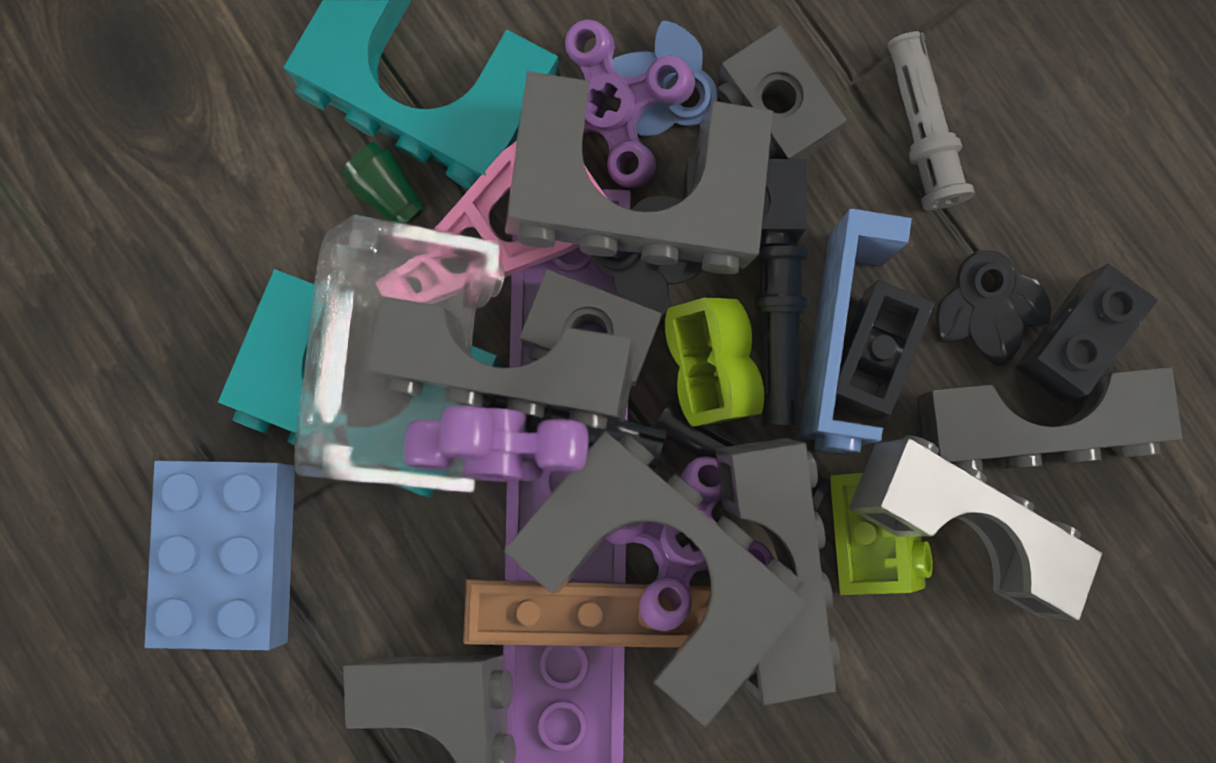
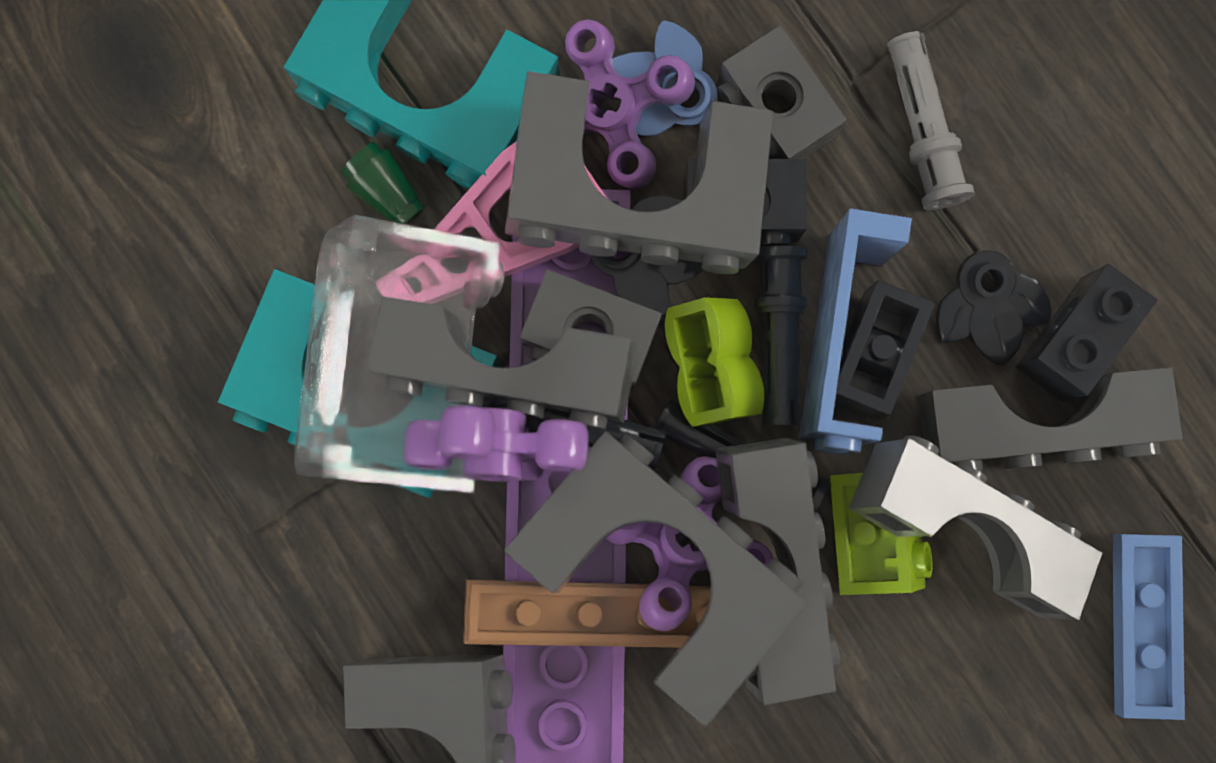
medium blue brick [145,461,295,650] -> none
none -> medium blue plate [1113,534,1185,720]

